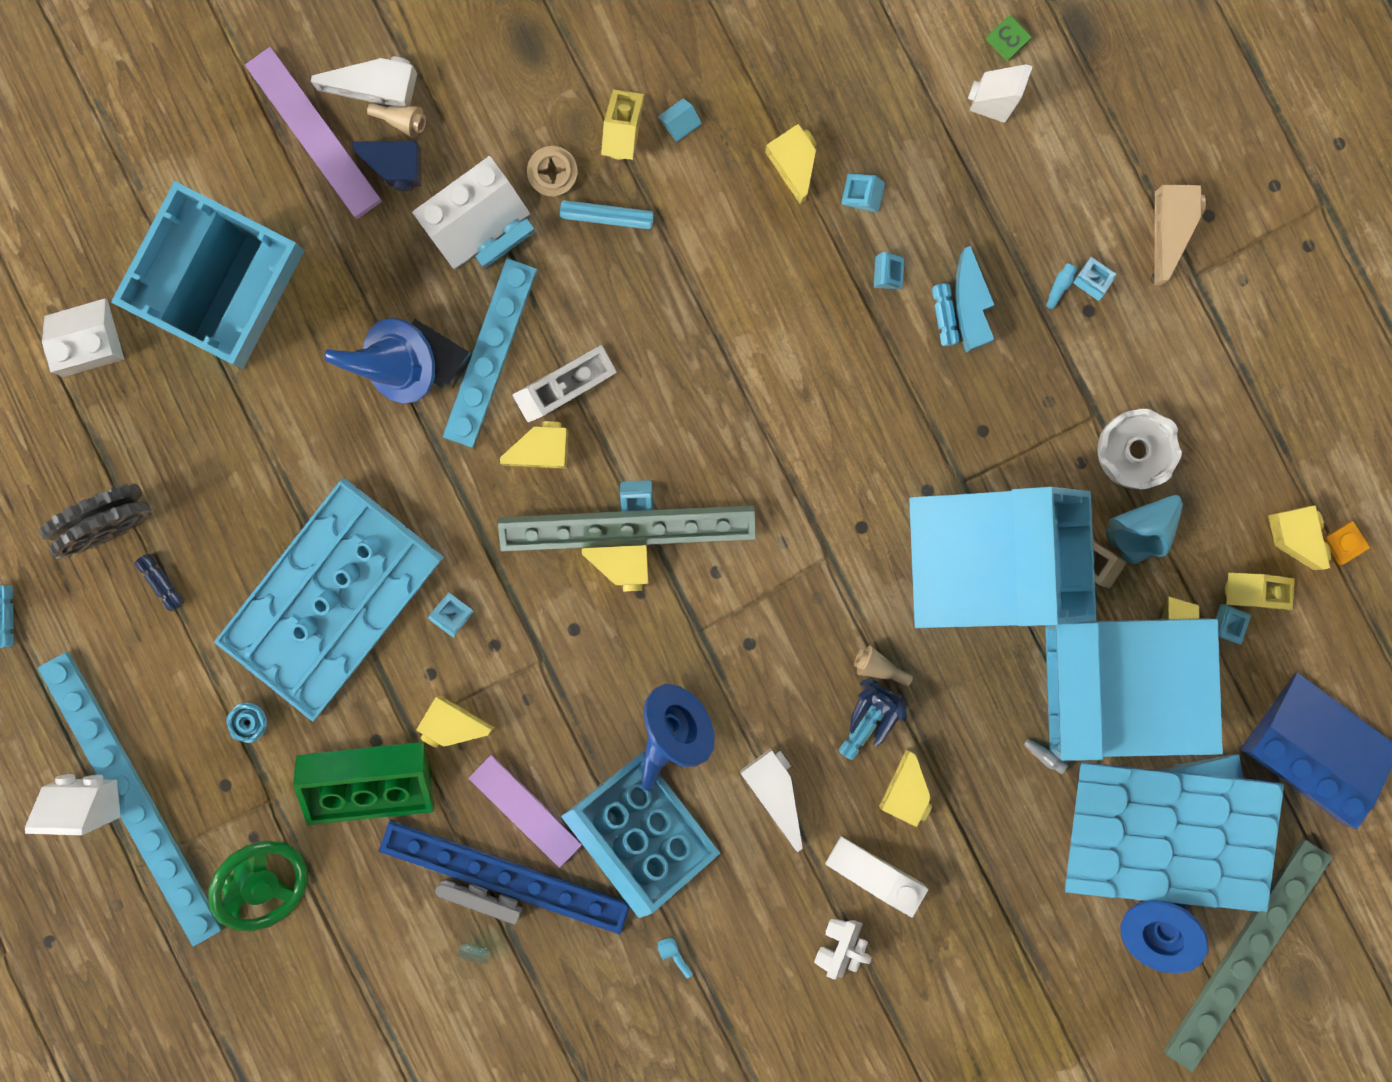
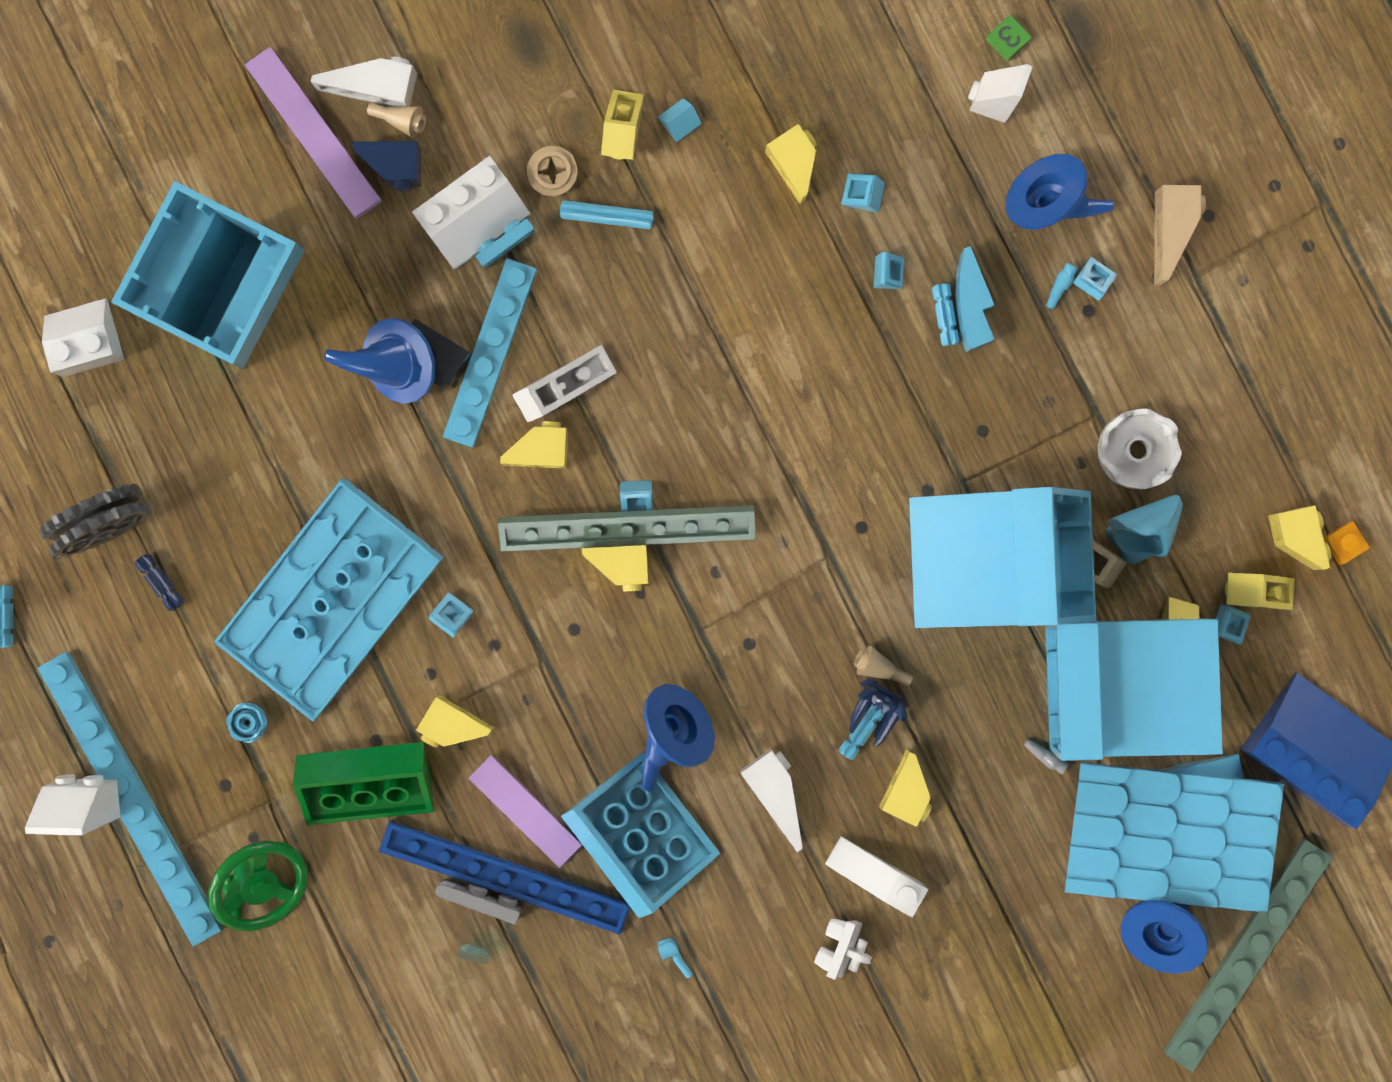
none -> blue piece [1005,154,1114,230]

